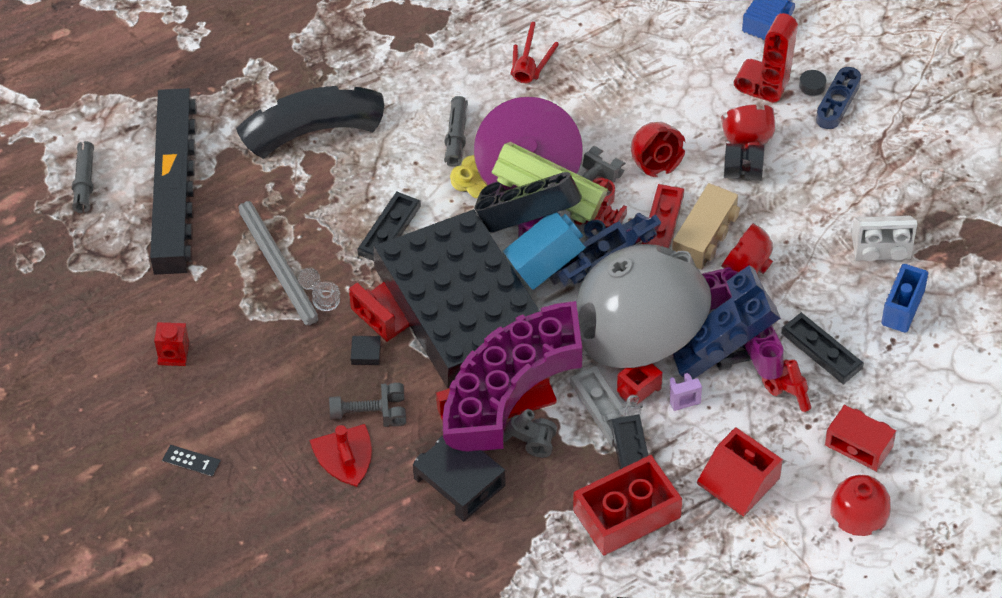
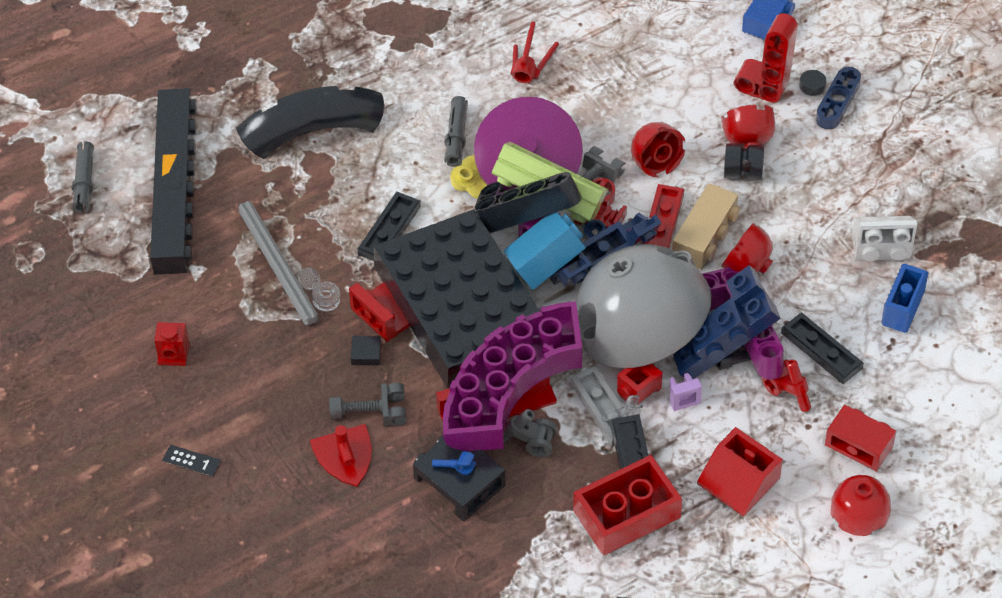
none -> blue hand [432,451,476,475]

